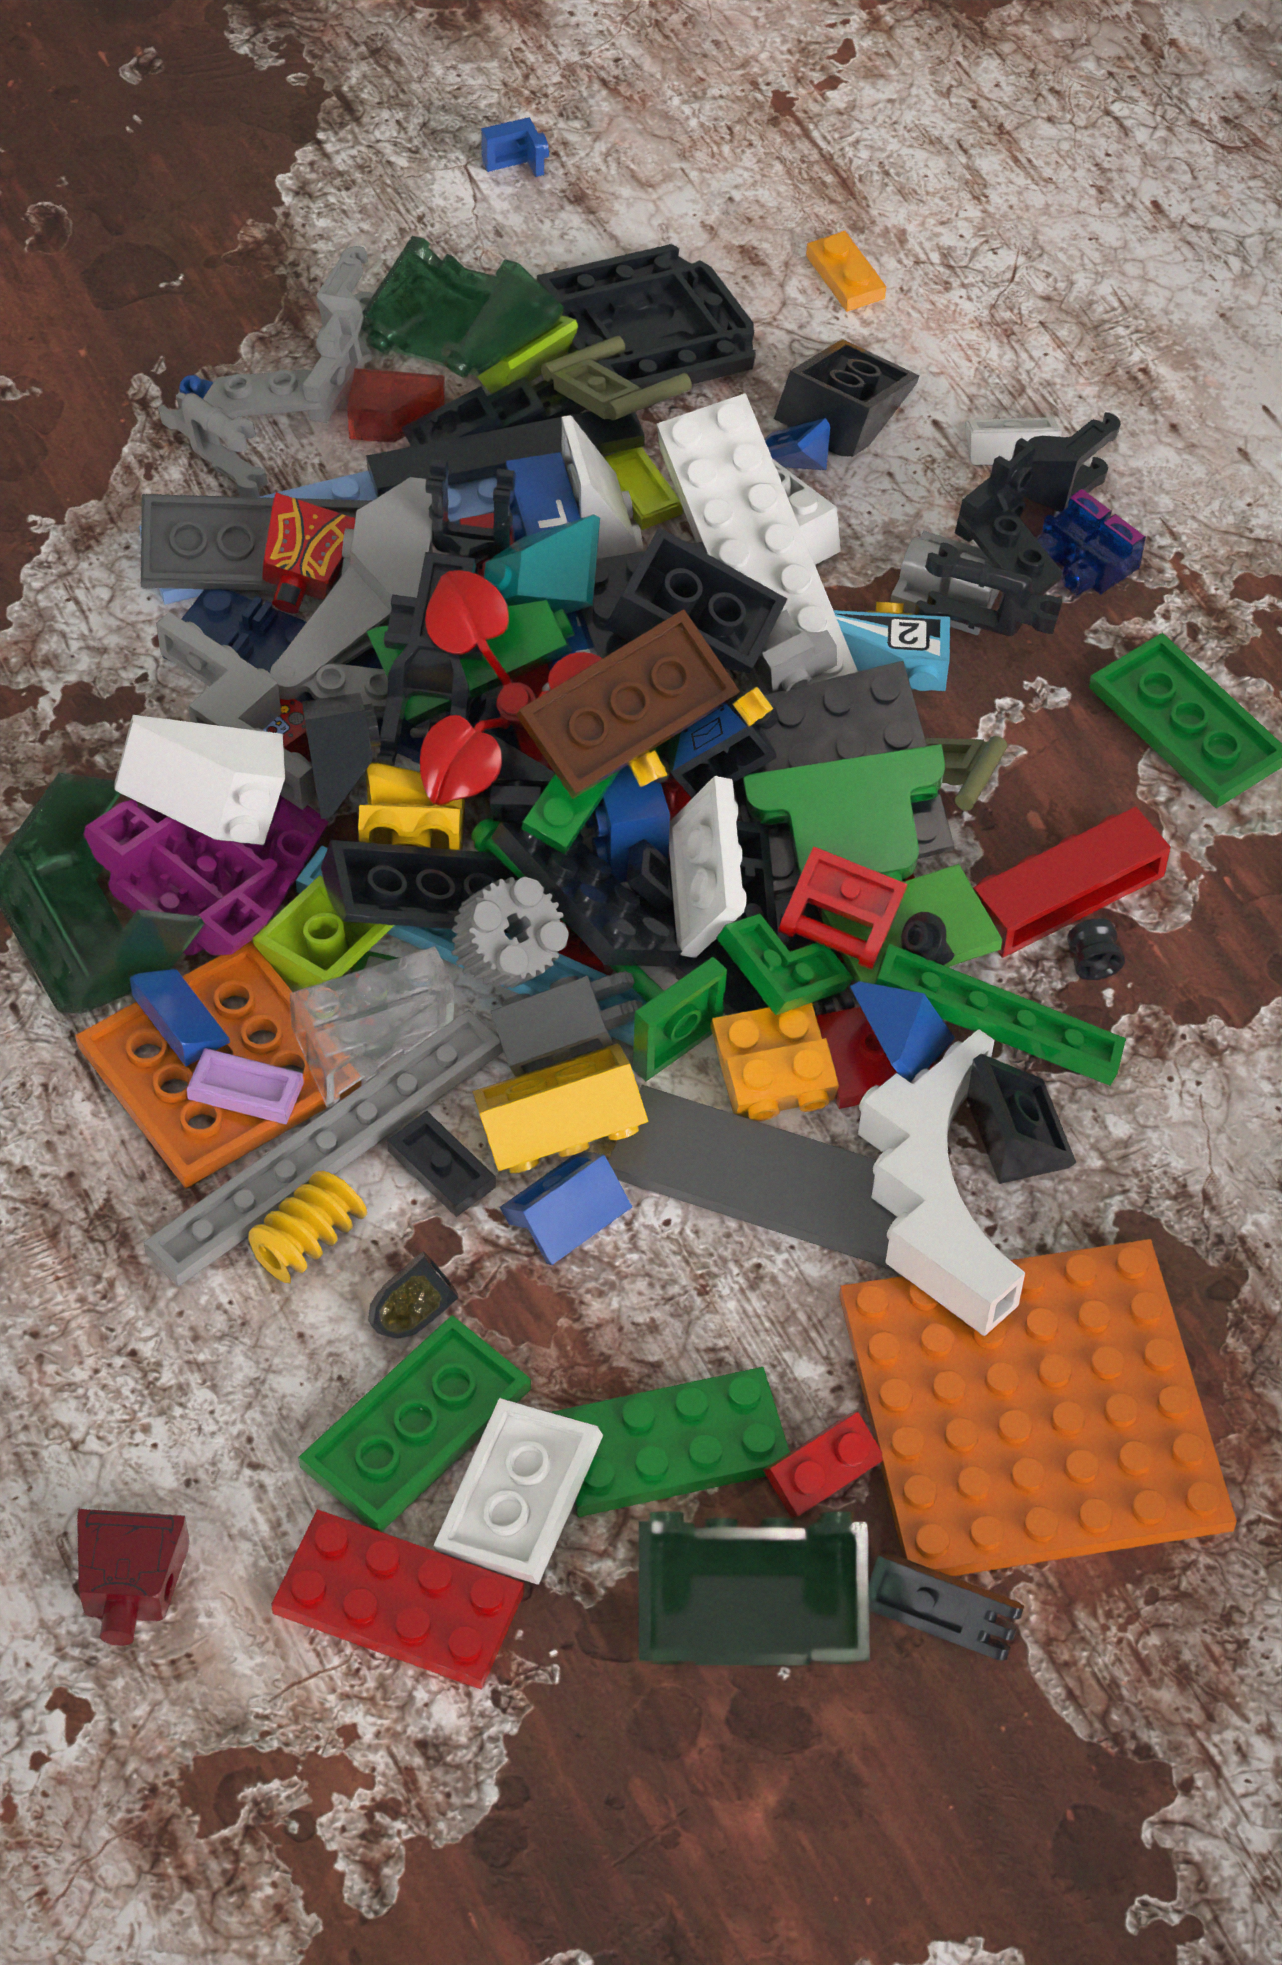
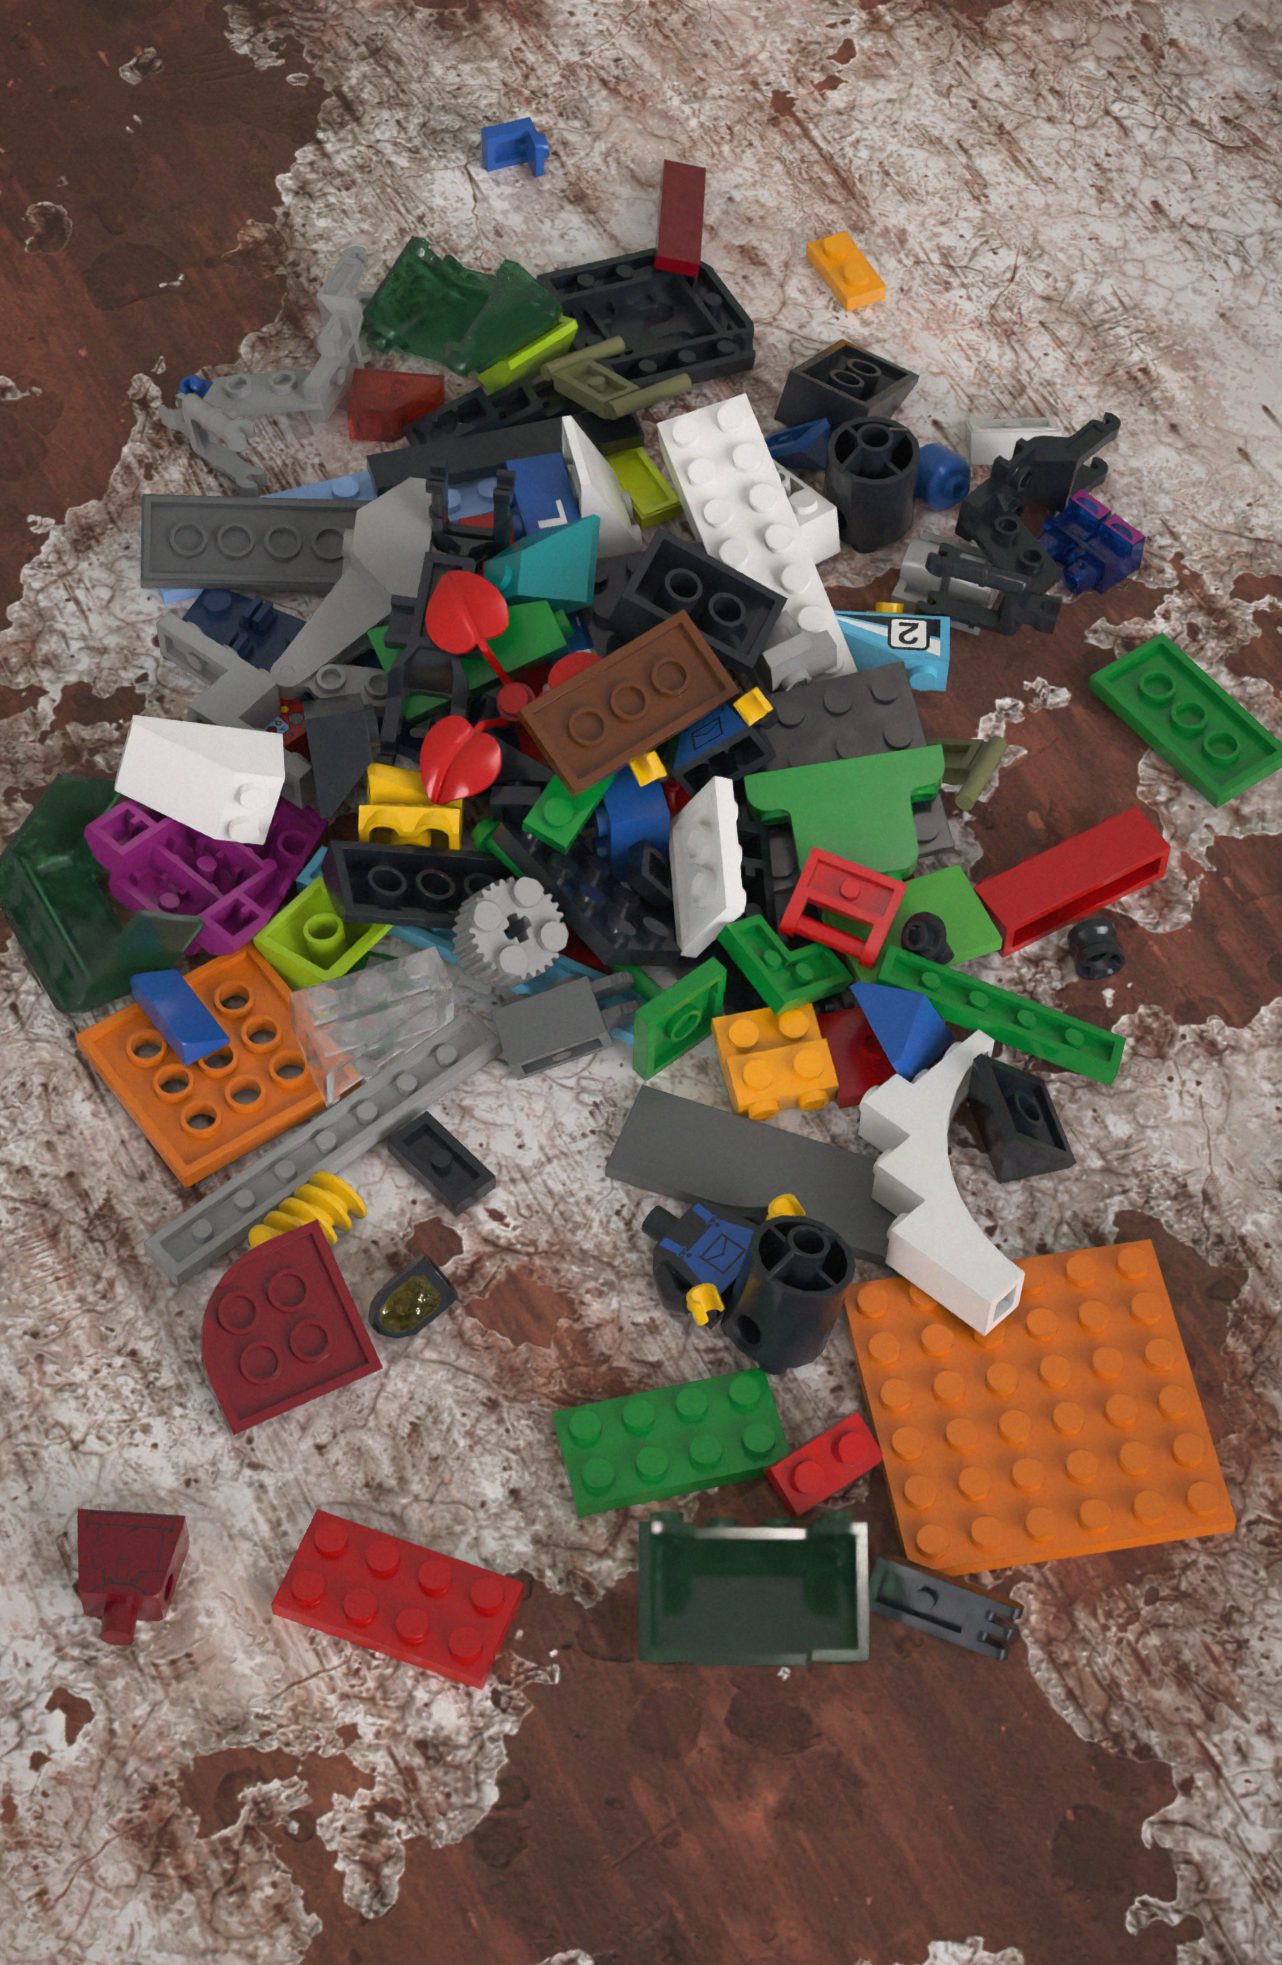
lavender tile [187,1048,304,1125] -> none
torso [262,492,356,614] -> none
green plate [298,1315,531,1532] -> none
white plate [433,1398,603,1585] -> none
yellow slope [472,1043,648,1173] -> none
panel [500,1151,633,1265] -> none
none -> dark red plate [200,1219,383,1436]
none -> torso [641,1194,806,1330]
none -> dark red tile [654,159,706,277]
none -> black cylinder [720,1215,856,1375]
none -> black cylinder [823,416,921,554]
none -> blue head [916,443,971,511]

